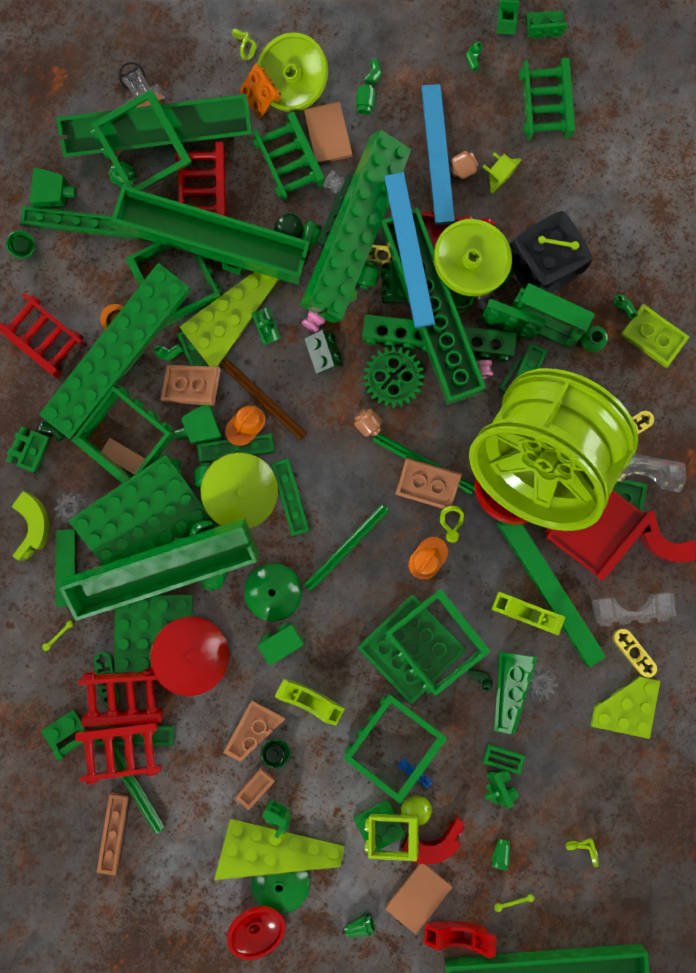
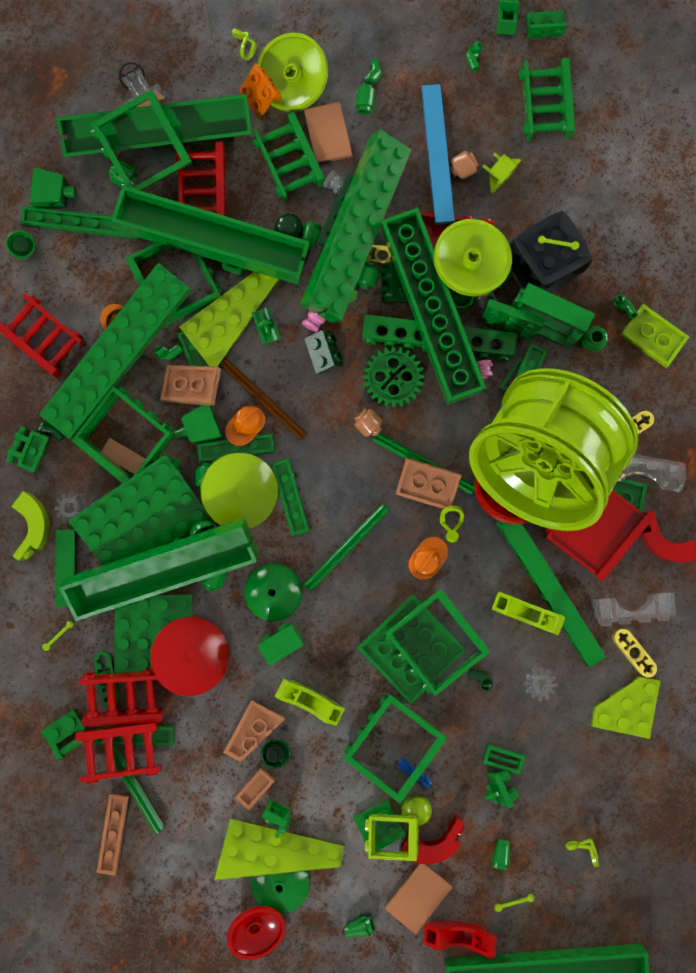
dark azure tile [384,172,435,328] -> none
green wing [494,652,537,734] -> none

